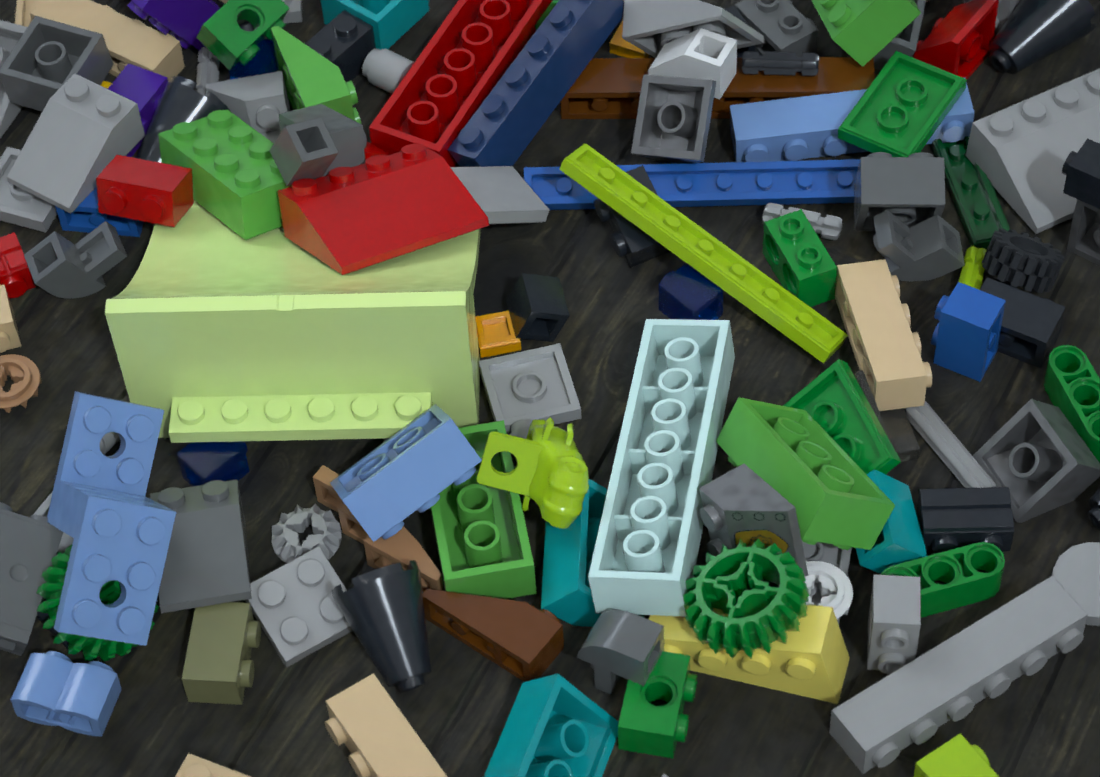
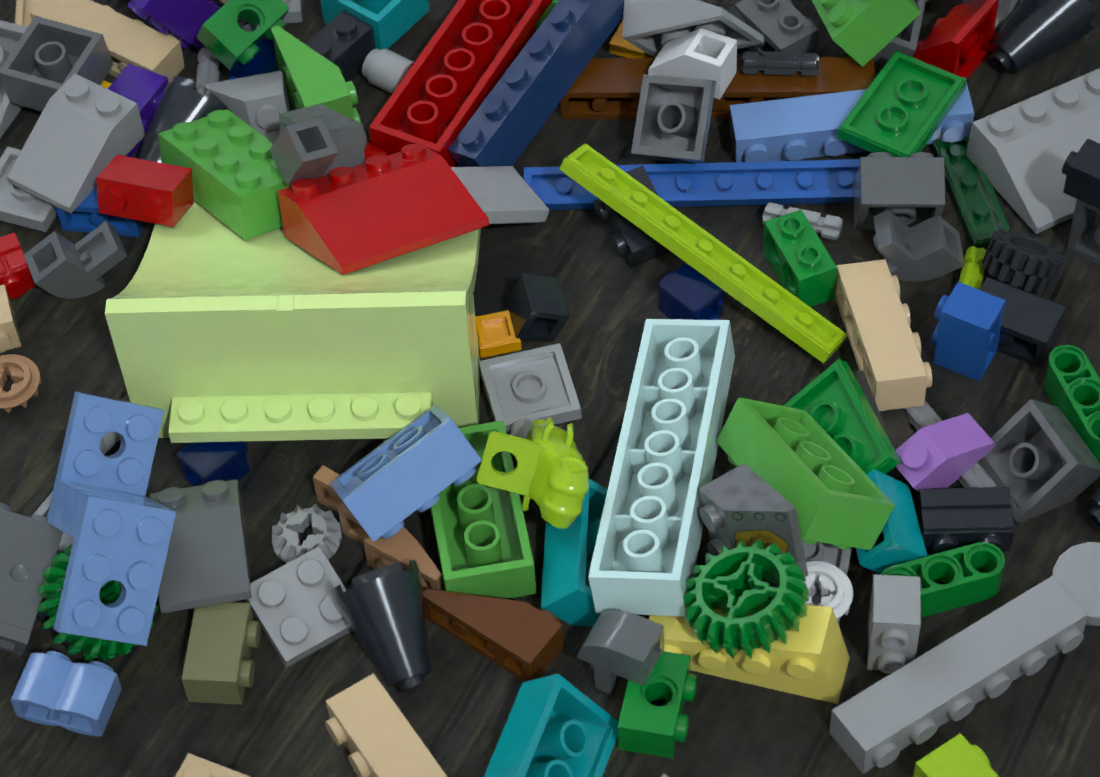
none -> medium lavender slope [895,413,997,492]

